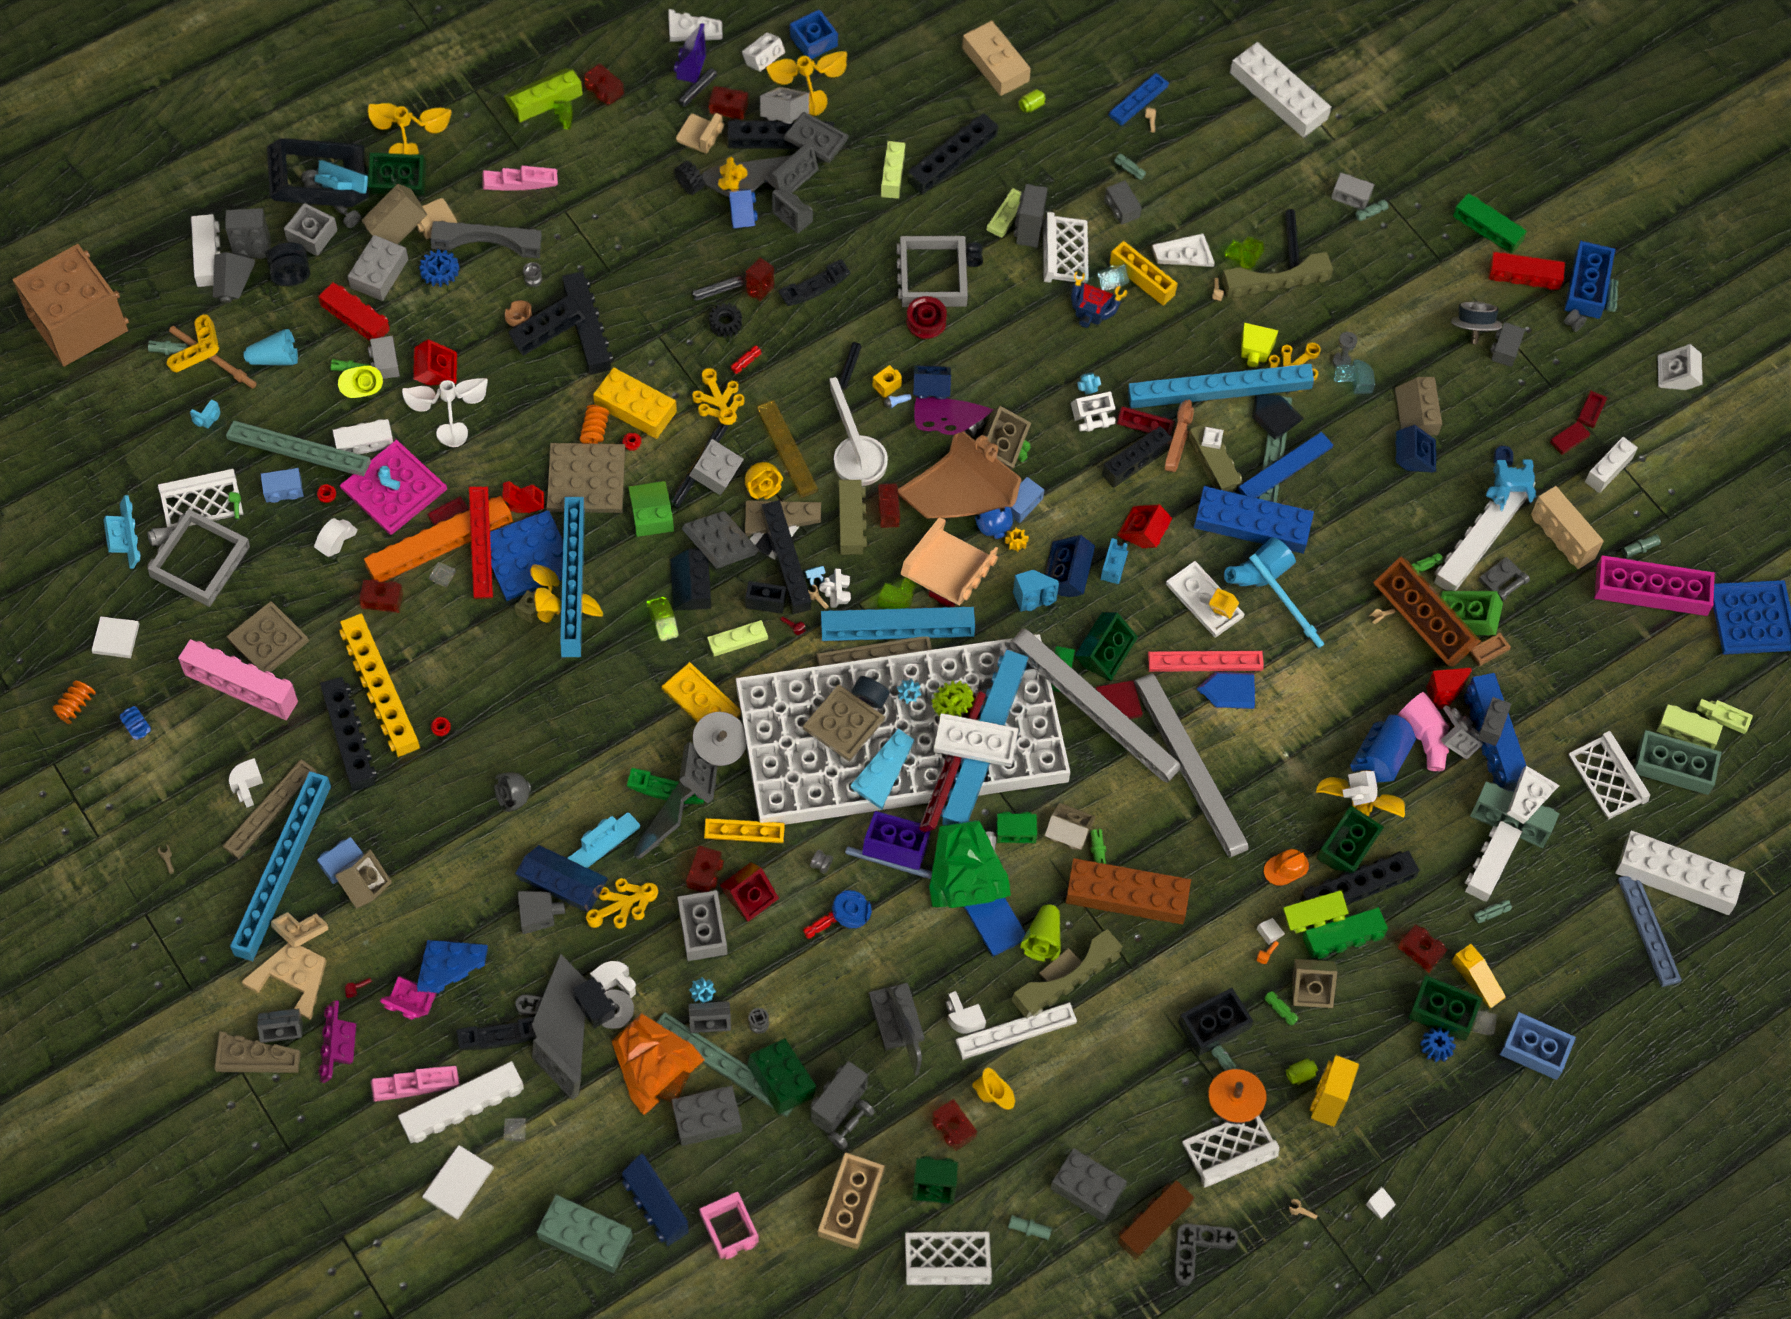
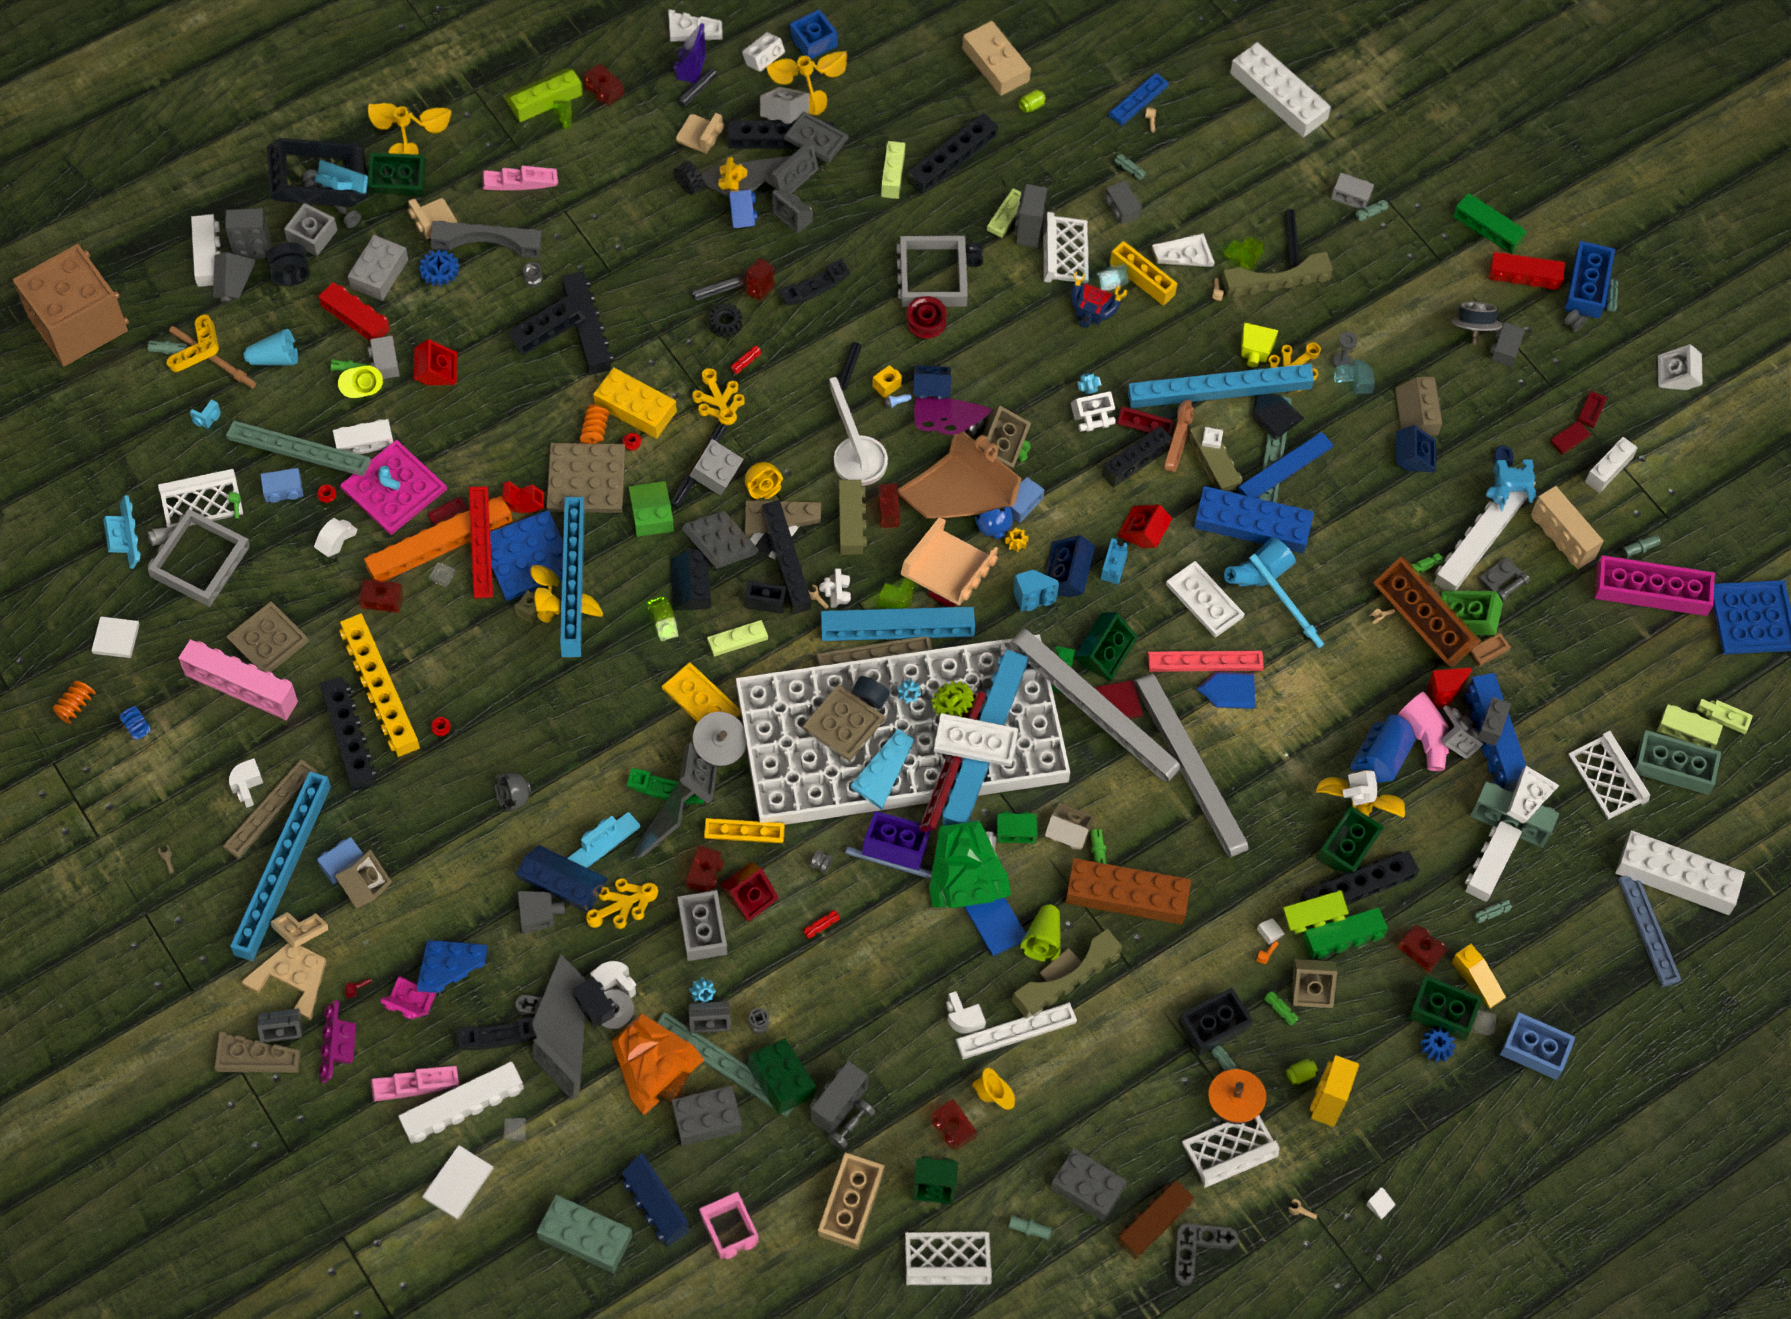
dark tan slope [362,184,427,244] -> none
white plant [402,378,487,447] -> none
medium nougat hair [505,300,532,327] -> none
clear red brick [709,86,748,120] -> none
clear yellow tile [757,400,818,498] -> none
dark red hand [781,617,806,635] -> none
tile [803,565,825,586] -> none
blue tile [832,890,872,928] -> none
dark grey piece [869,983,924,1076] -> none
yellow brick [1209,588,1239,619] -> none
orange piece [1264,849,1309,886] -> none

